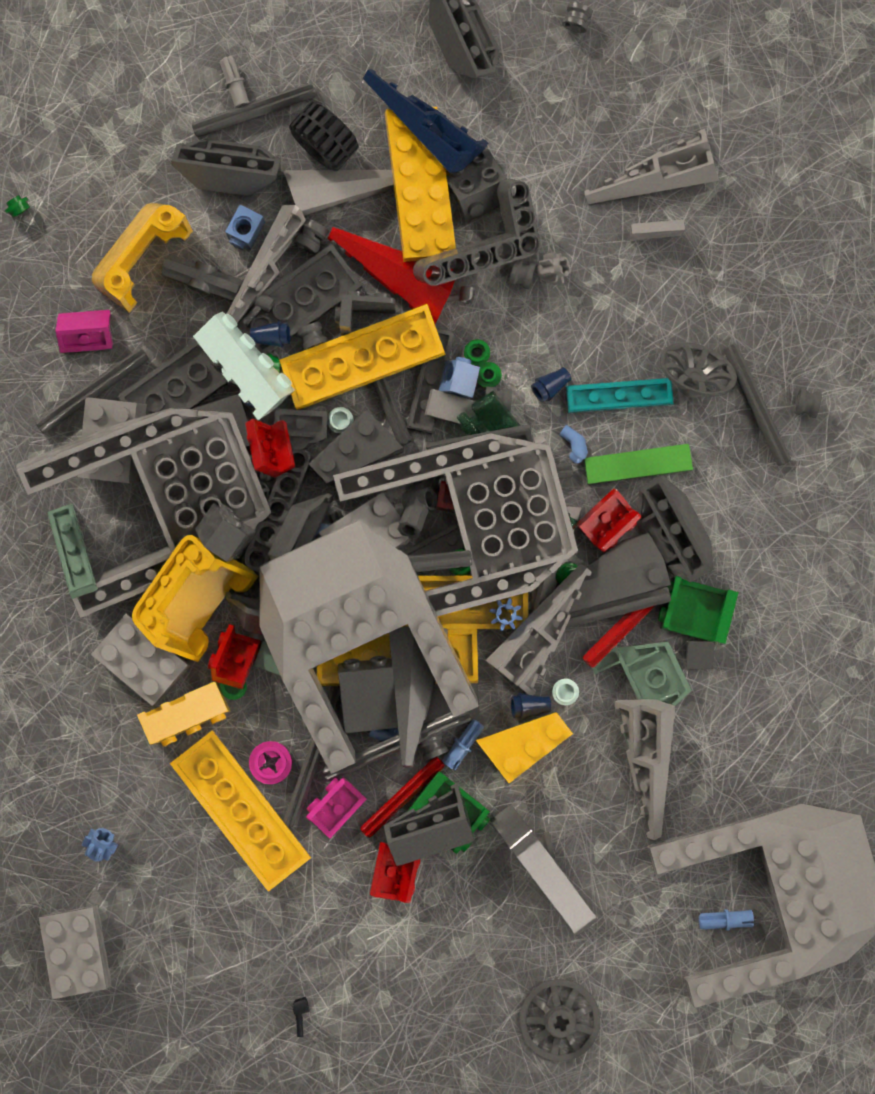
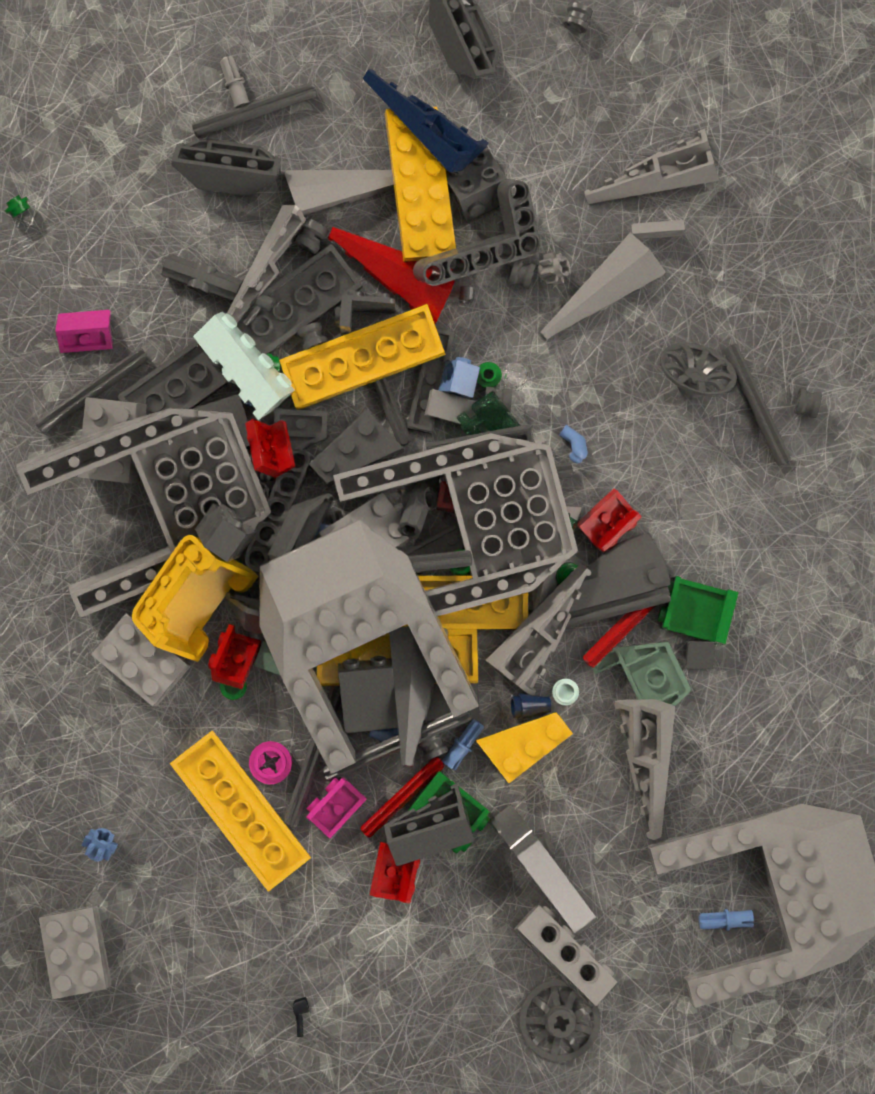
sand green tile [47,503,98,599] -> none
yellow windscreen [92,203,193,313] -> none
yellow wedge [137,682,230,747] -> none
medium blue brick [225,205,265,250] -> none
dark blue cone [250,321,291,347] -> none
black tyre [289,102,359,171] -> none
light aqua plate [328,407,354,434] -> none
green plate [464,339,490,366] -> none
medium blue gear [489,598,522,631] -> none
dark blue cone [531,367,572,402] -> none
teal tile [566,378,674,413] -> none
bright green tile [584,444,693,485] -> none
dark grey wedge [637,475,714,582] -> none
none -> light grey brick [512,905,617,1007]
none -> light grey wedge [540,232,666,340]

